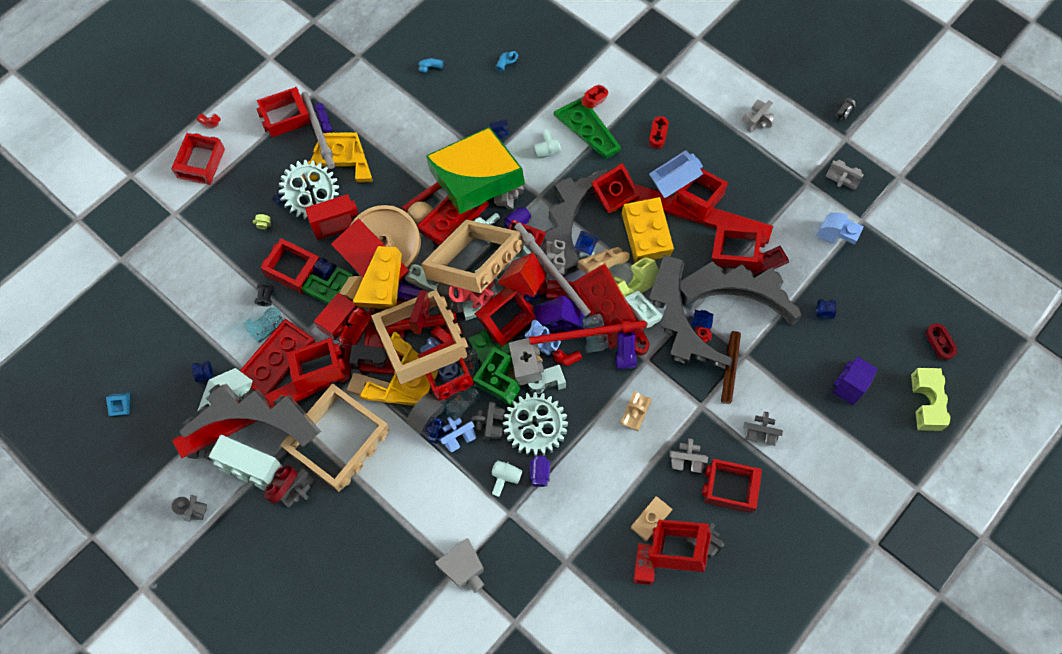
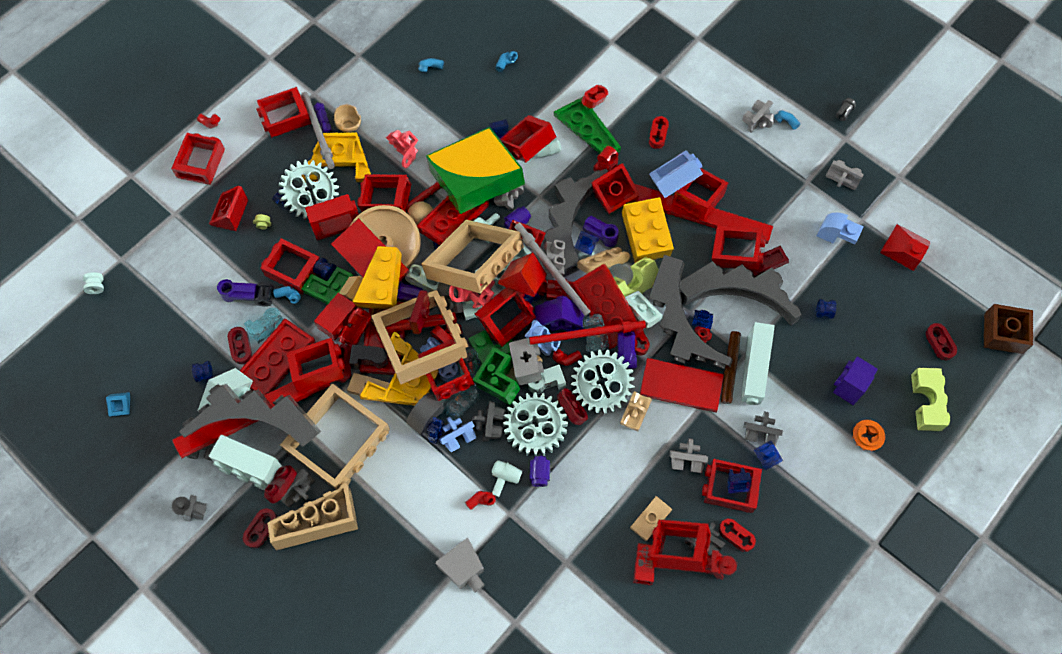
none -> light aqua wheel [83,273,104,294]
none -> red slope [209,186,248,231]
none -> dark purple piece [217,279,258,302]
none -> dark red plate [227,327,252,365]
none -> dark red plate [243,508,278,549]
none -> tan wedge [268,483,358,550]
none -> dark azure arm [273,286,301,304]
none -> tan hair [334,104,361,133]
none -> red window [357,174,411,212]
none -> coral piece [385,130,418,168]
none -> red arm [465,491,496,510]
none -> red window [500,115,556,163]
none -> dark red plate [557,388,588,425]
none -> light aqua gear [571,350,635,414]
none -> dark purple piece [583,216,618,247]
none -> red leg [593,146,618,171]
none -> red tile [640,358,724,413]
none -> red hips [704,550,737,579]
none -> red beam [719,519,756,552]
none -> clear blue tile [727,468,752,493]
none -> light aqua slope [741,322,775,405]
none -> clear blue slope [754,440,783,470]
none -> dark azure arm [774,110,801,130]
none -> orange gear [852,420,885,452]
none -> red slope [880,224,930,271]
none -> reddish brown brick [984,304,1033,354]

